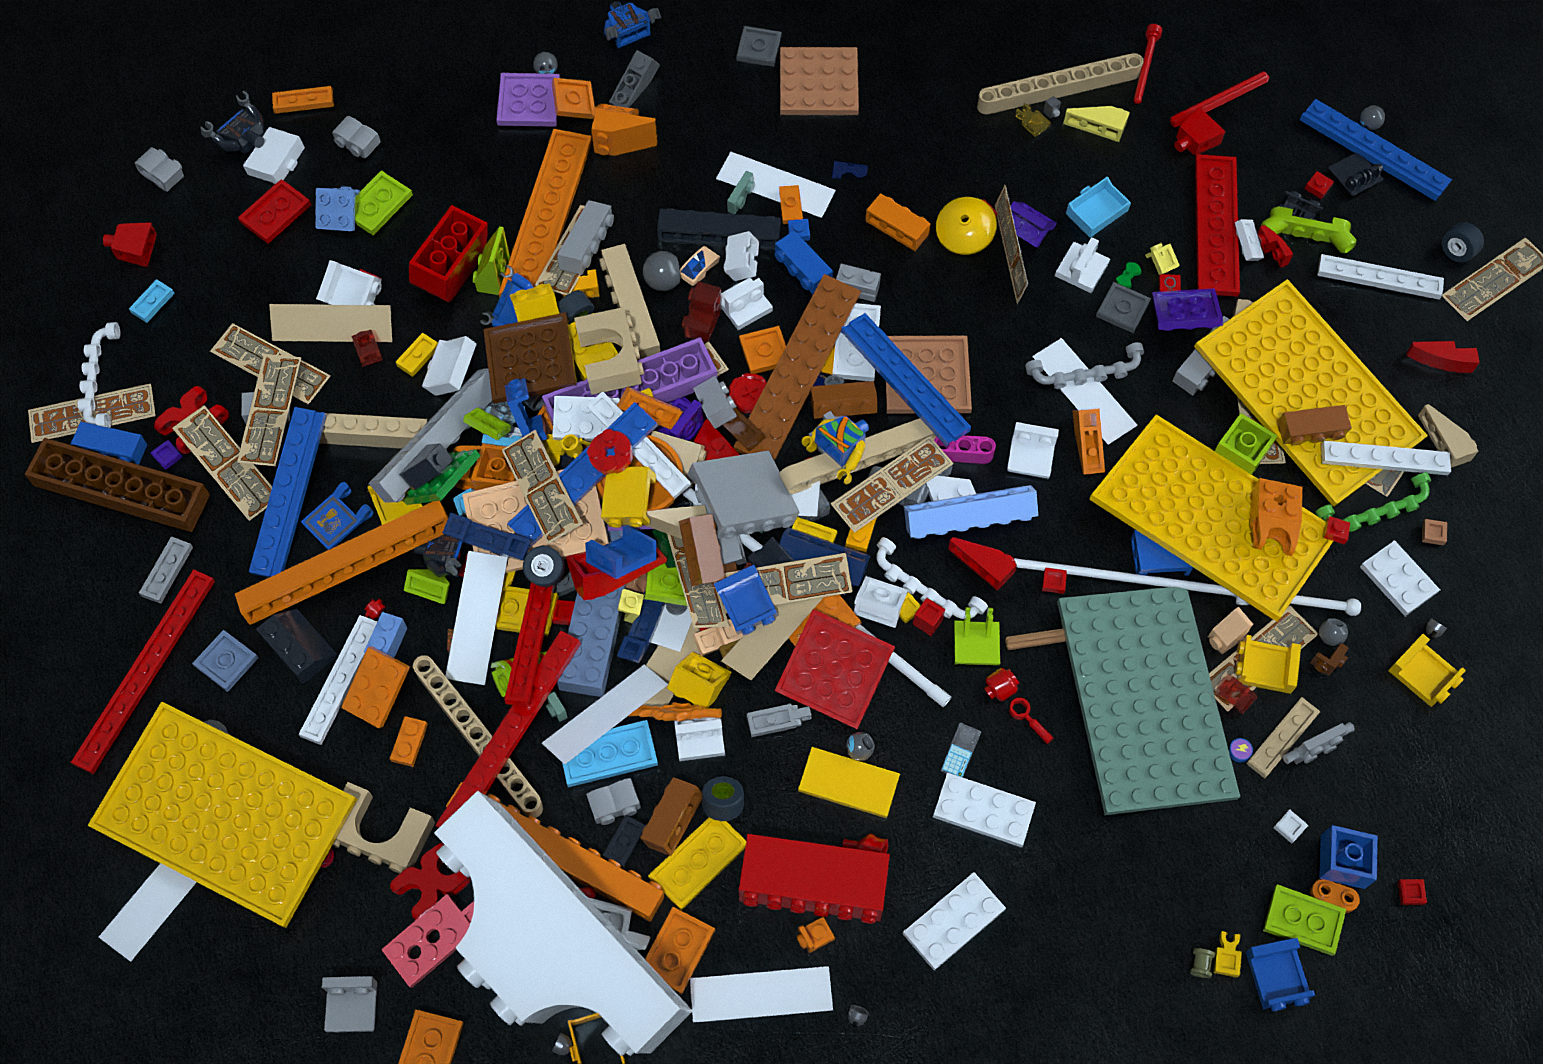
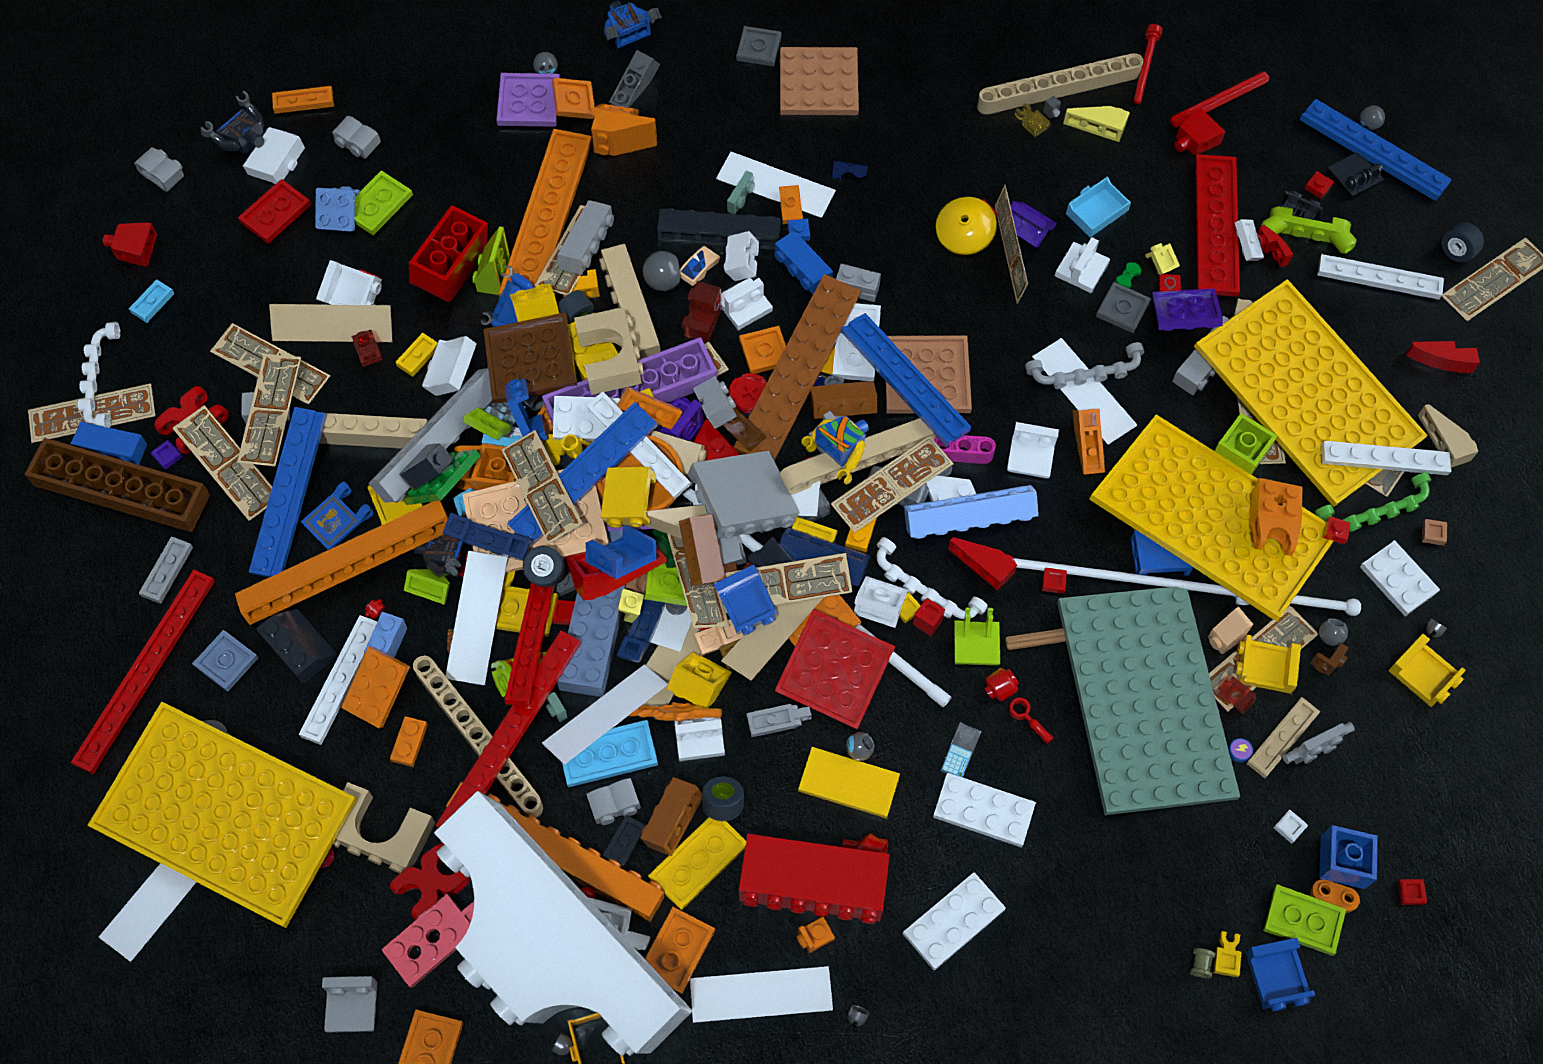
red plate [587,429,633,475] -> none
orange brick [866,193,930,251] -> none
dark orange brick [1277,405,1352,446] -> none

